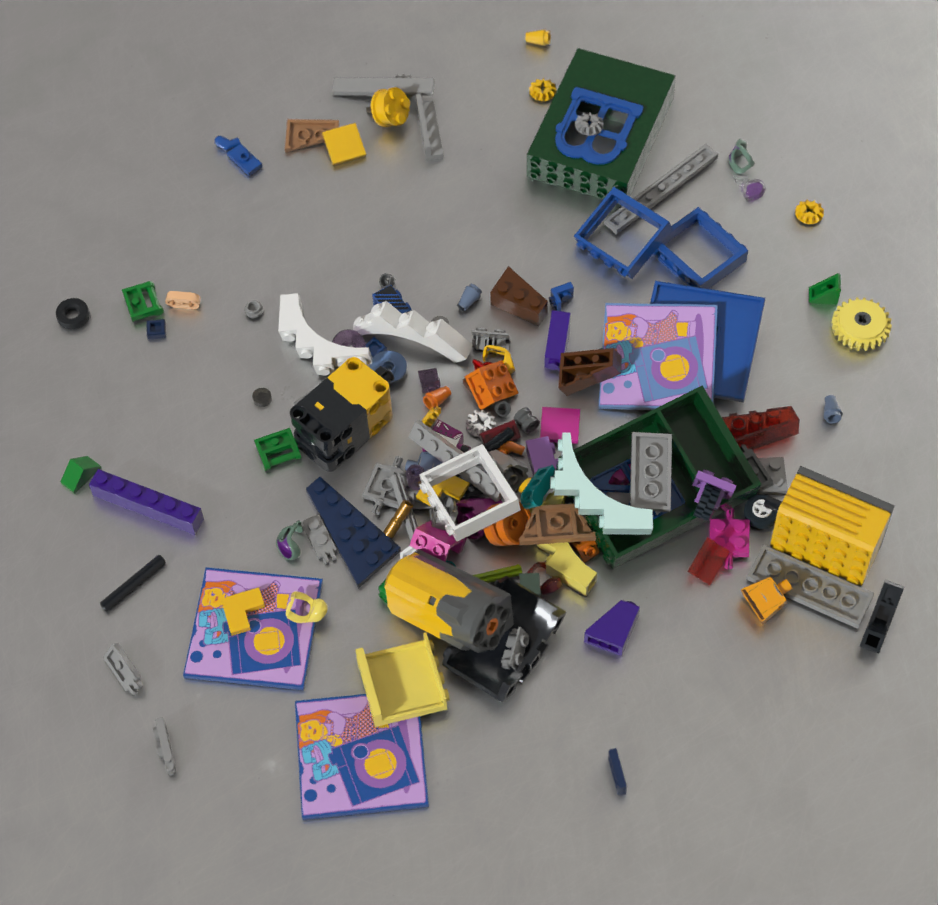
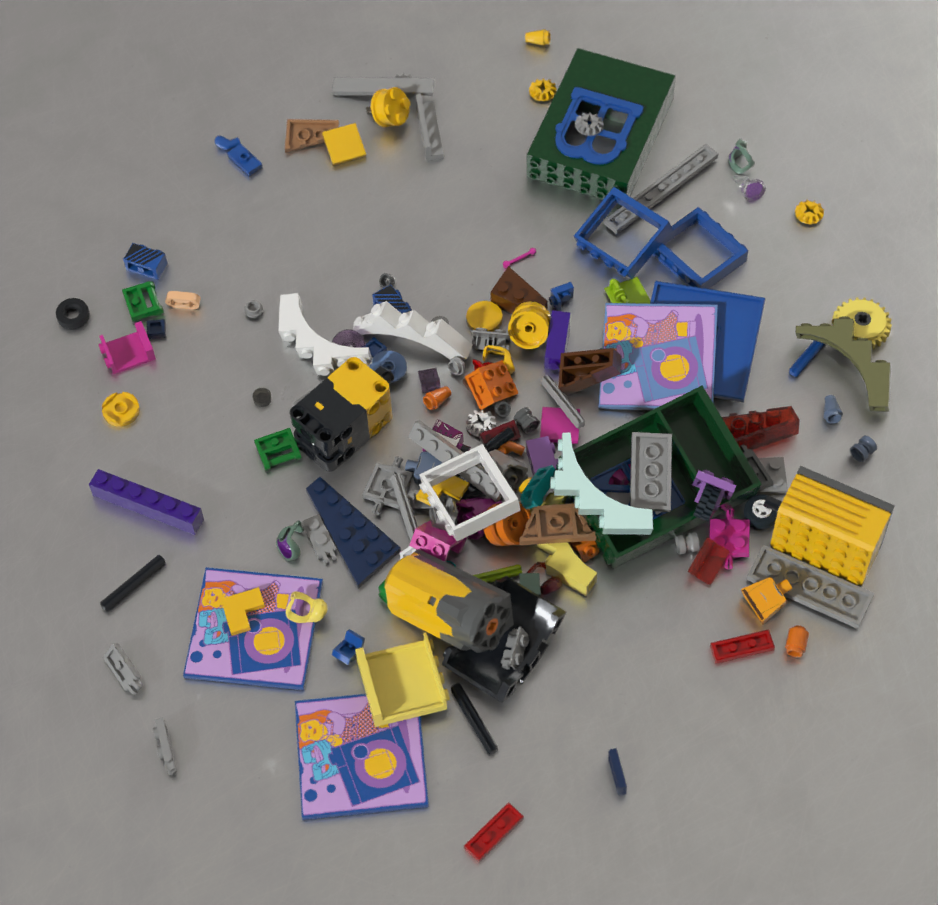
green slope [60,456,102,494] -> none
pearl gold piece [383,500,413,538] -> none
clear purple brick [405,464,425,490] -> none
yellow gear [421,406,441,427] -> none
sand blue cone [457,284,482,311] -> none
dark purple slope [584,600,640,656] -> none
green slope [809,273,841,305] -> none
black arch [860,579,904,653] -> none
none -> dark pink panel [98,321,156,374]
none -> yellow tile [102,392,140,427]
none -> blue brick [123,243,168,280]
none -> blue bracket [332,629,365,665]
none -> light grey plate [448,357,465,375]
none -> black axle [451,683,498,754]
none -> red tile [464,802,524,862]
none -> yellow tile [466,301,503,332]
none -> dark pink hinge [503,248,536,268]
none -> yellow wheel [508,301,551,349]
none -> light grey axle [541,375,585,429]
none -> lime hinge [604,277,651,304]
none -> light grey wheel [675,532,700,555]
none -> red tile [710,629,775,664]
none -> orange brick [785,625,809,657]
none -> blue axle [789,341,825,377]
none -> olive arch [795,316,891,412]
none -> sand blue wheel [850,435,877,462]

